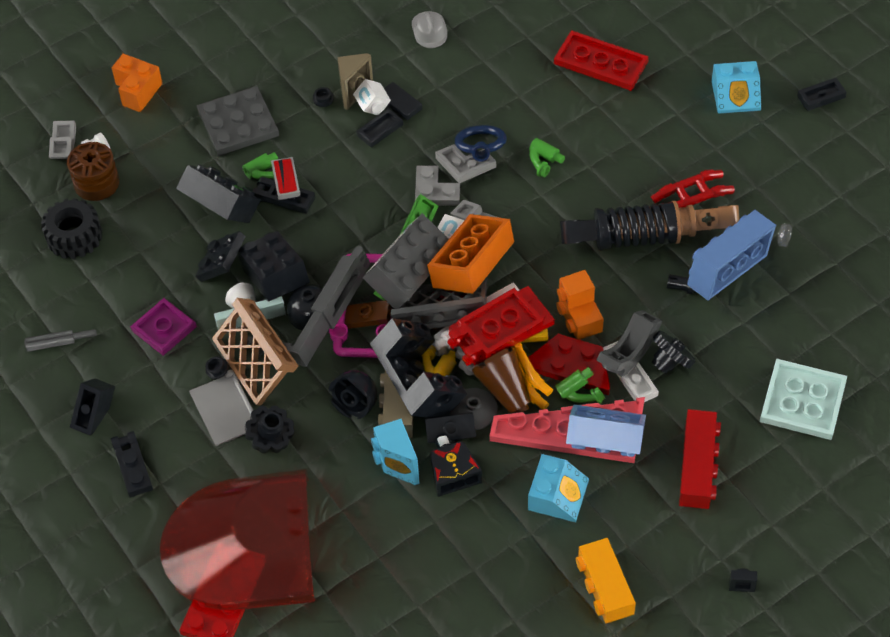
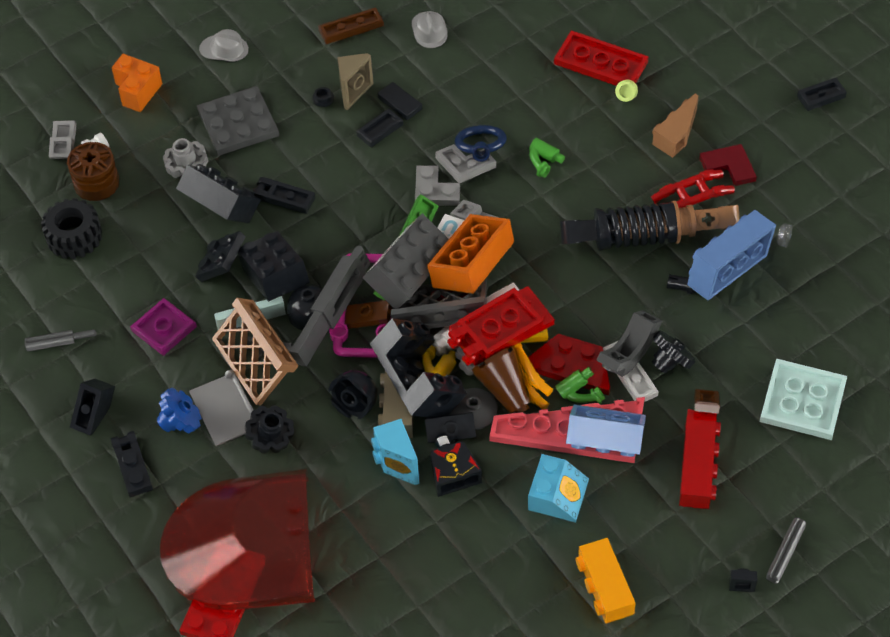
black plate [205,356,229,379] -> none
white cone [225,283,256,308] -> none
bright green plant [242,152,278,180] -> none
slope [271,157,300,200] -> none
white brick [353,79,391,115] -> none
orange brick [556,270,604,340] -> none
medium azure slope [711,61,761,114] -> none
none -> blue plant [157,388,202,434]
none -> light grey plant [163,138,208,178]
none -> light grey piece [199,29,249,62]
none -> reddish brown tile [318,7,384,44]
none -> yellowish green tile [615,80,638,102]
none -> medium nougat slope [652,93,699,158]
none -> reddish brown plate [694,389,720,414]
none -> dark red tile [699,144,757,186]
none -> dark grey axle [766,517,806,584]

